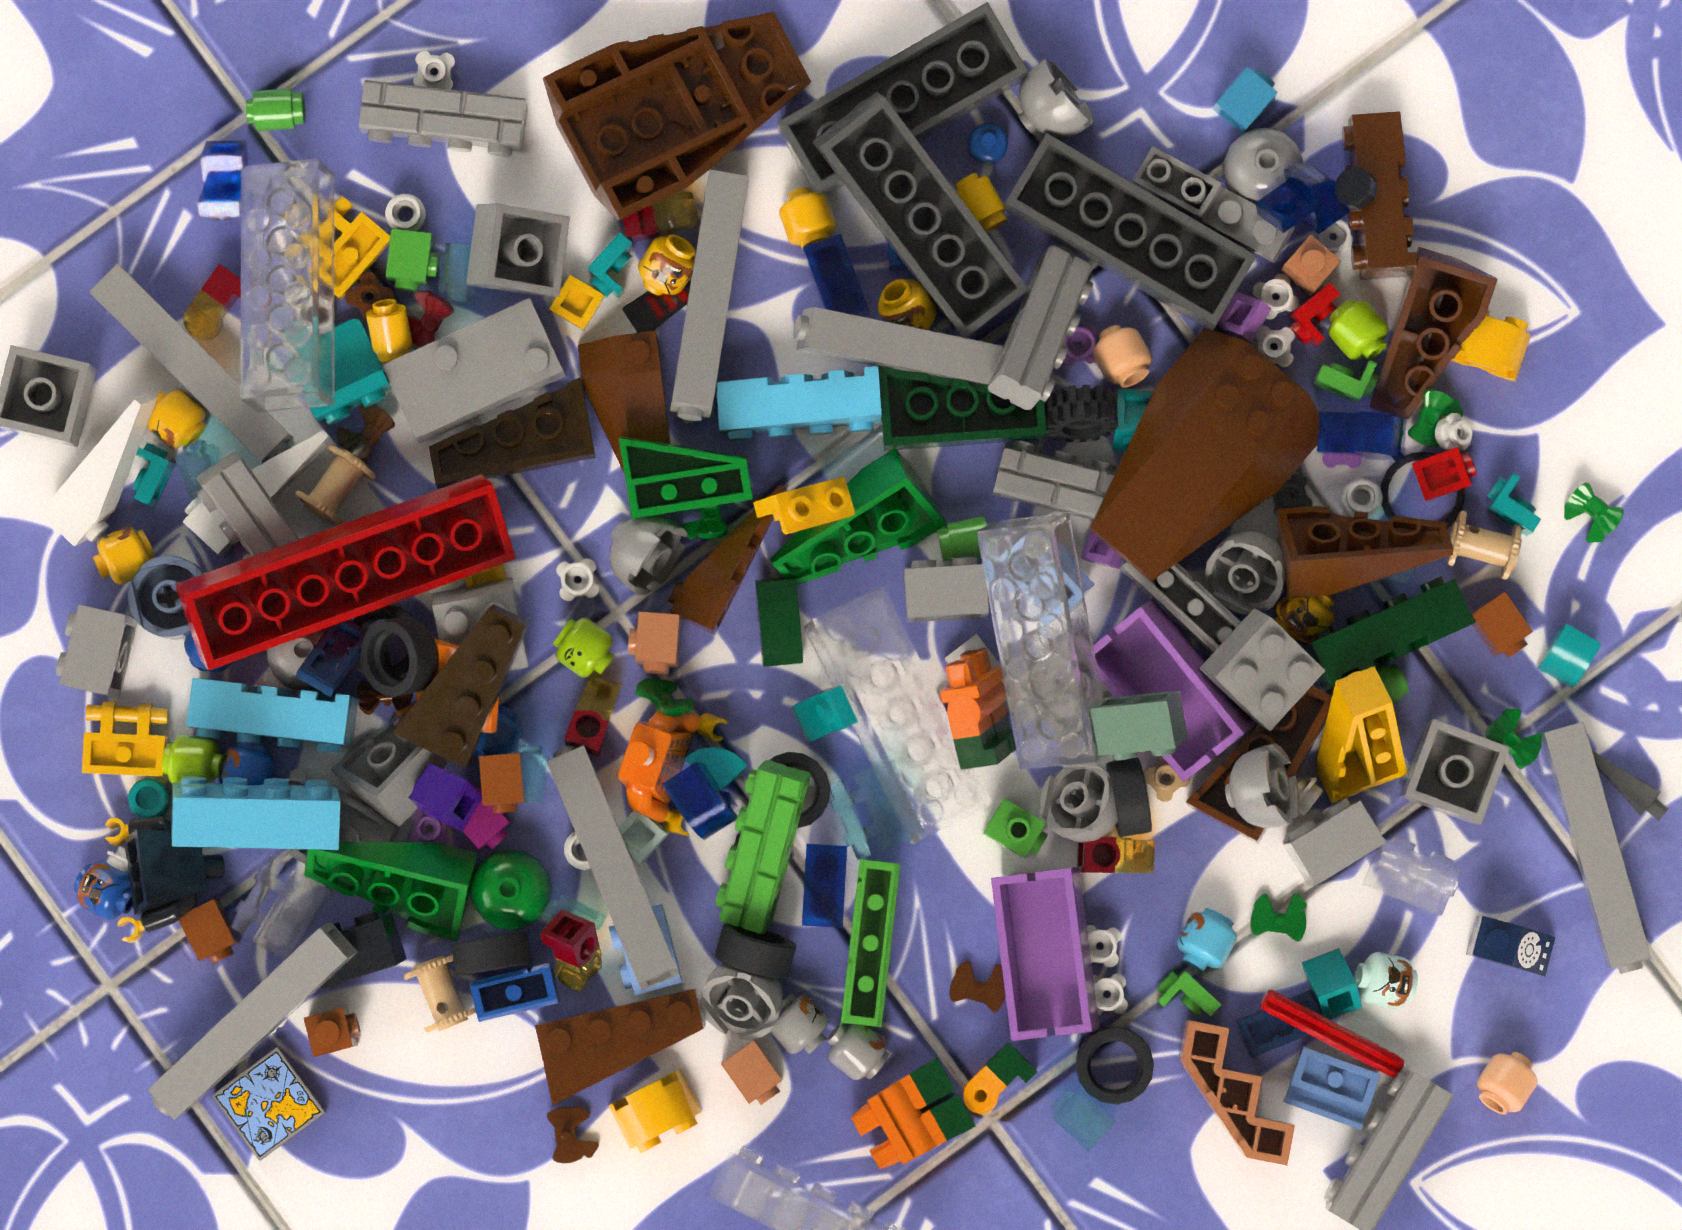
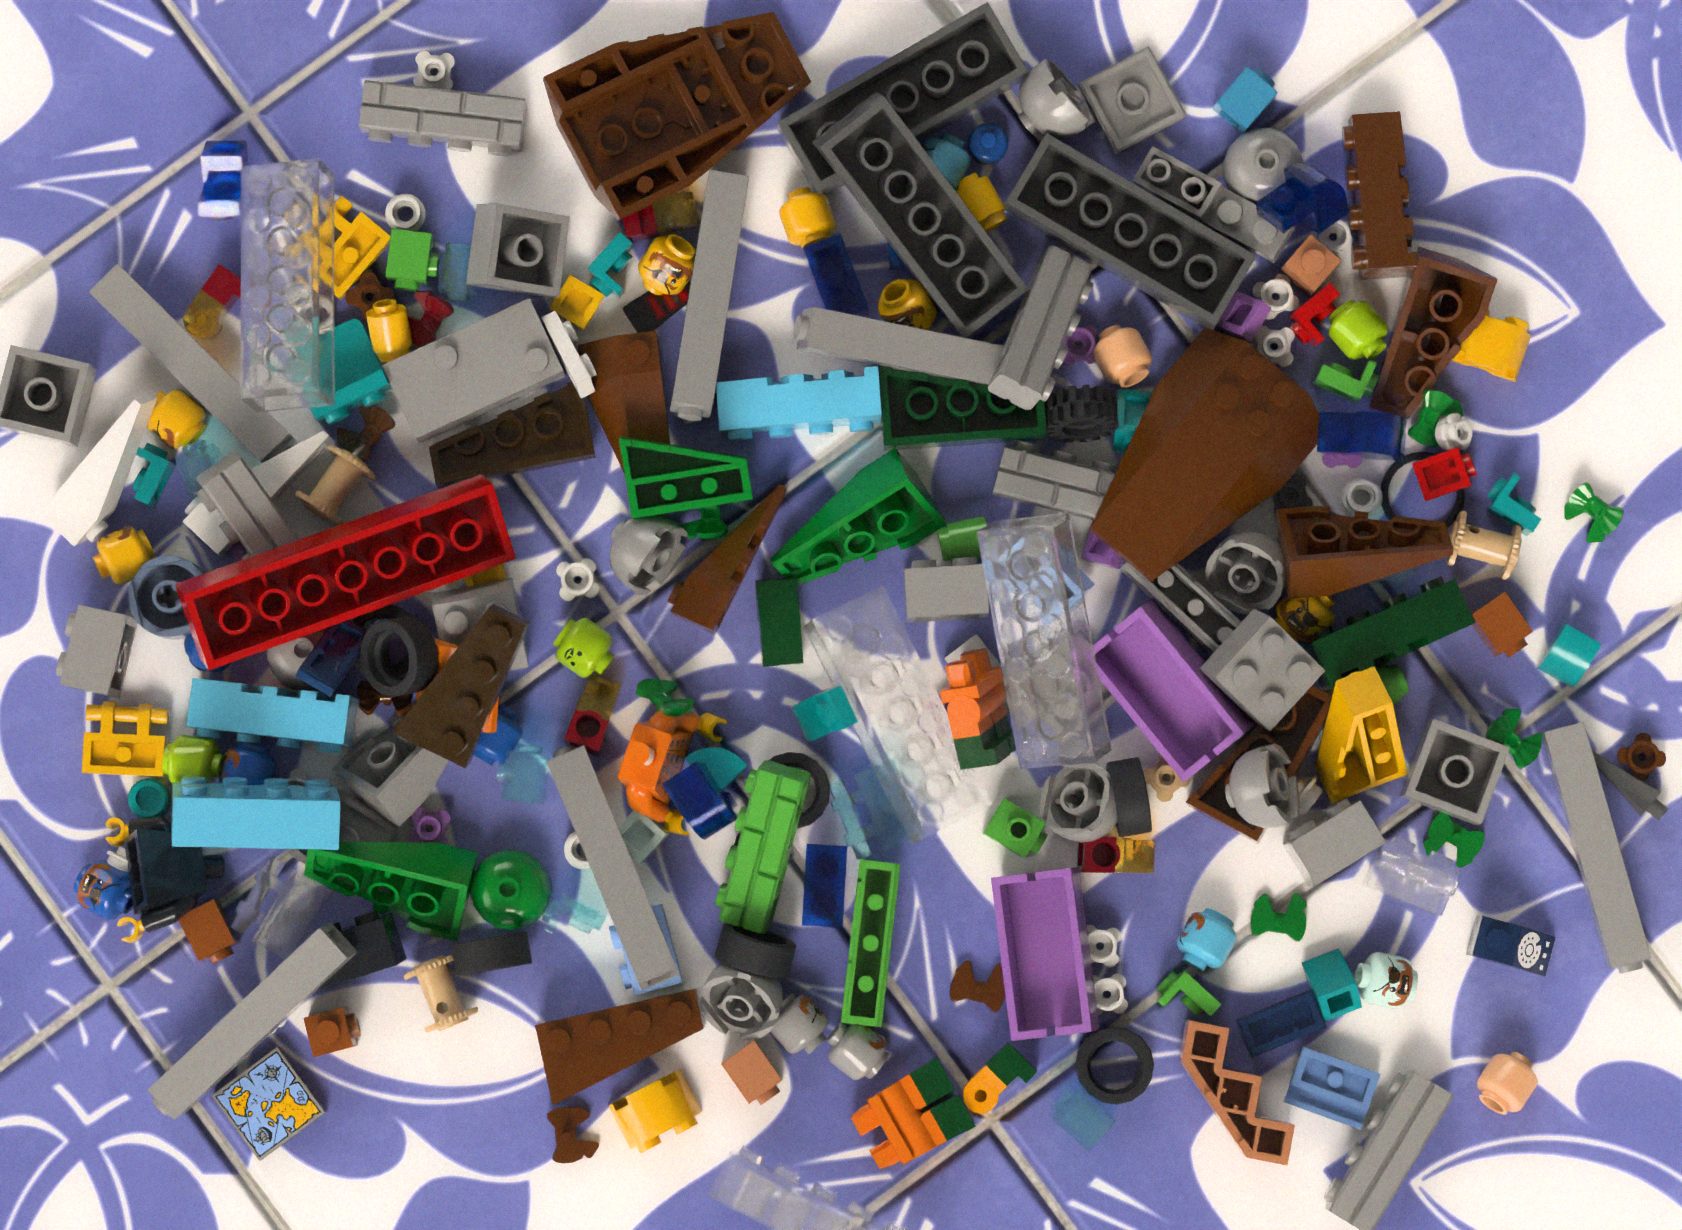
bright green brick [246,88,306,131] -> none
dark purple brick [408,763,482,831] -> none
magenta brick [463,785,512,850] -> none
blue brick [469,963,561,1022] -> none
dark orange brick [479,753,526,814] -> none
dark red leg [540,909,602,992] -> none
nougat brick [628,611,682,675] -> none
yellow bracket [753,476,855,534] -> none
sand green brick [1090,690,1188,760] -> none
red axle [1260,990,1404,1078] -> none
black tile [1335,166,1377,209] -> none
none -> white plate [541,311,597,398]
none -> medium azure head [922,133,971,191]
none -> light grey tile [1078,46,1187,156]
none -> green piece [1423,812,1485,868]
none -> reddish brown plate [1617,733,1666,781]

